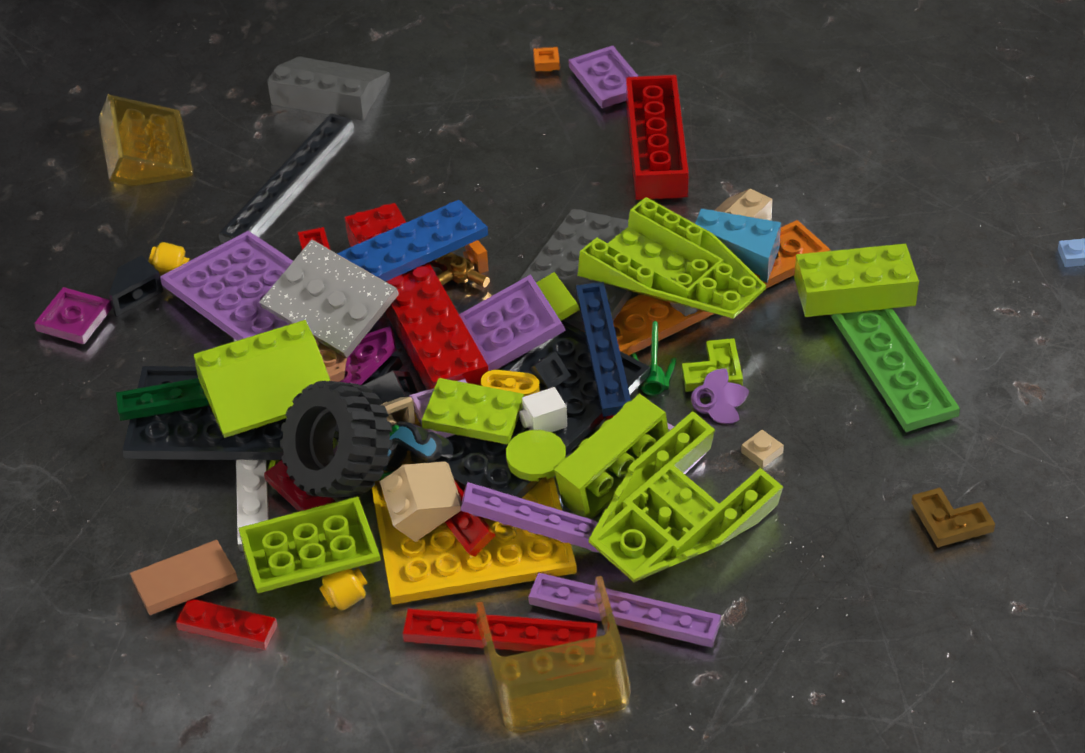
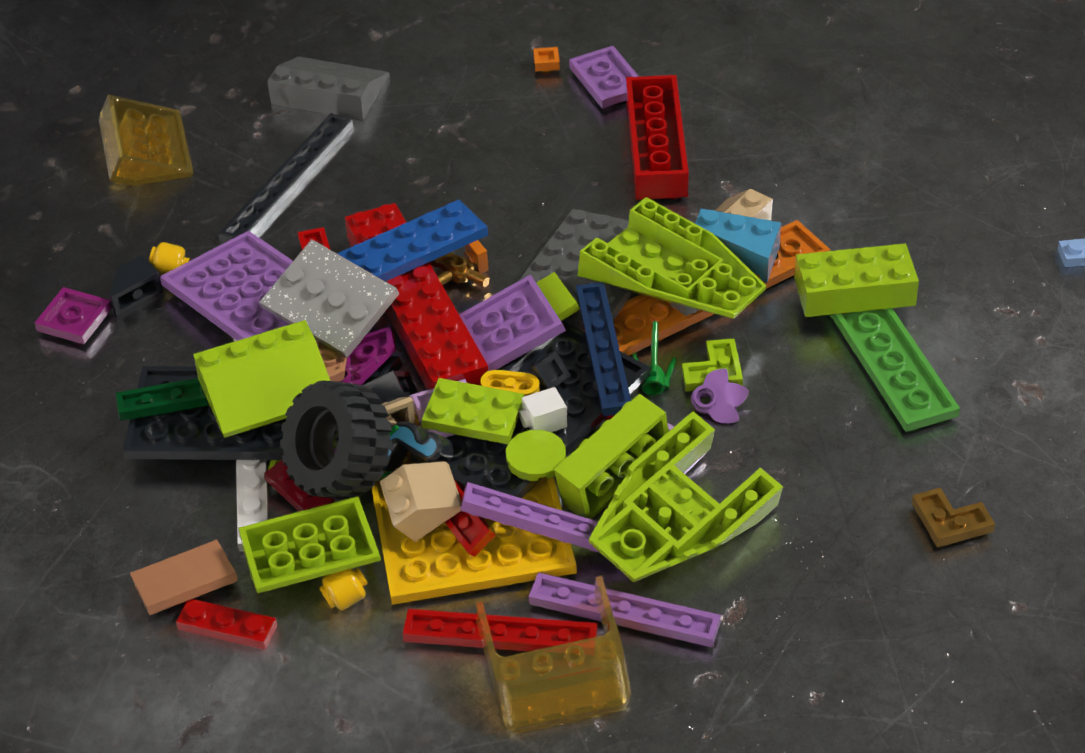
tan plate [741,430,784,468] -> none

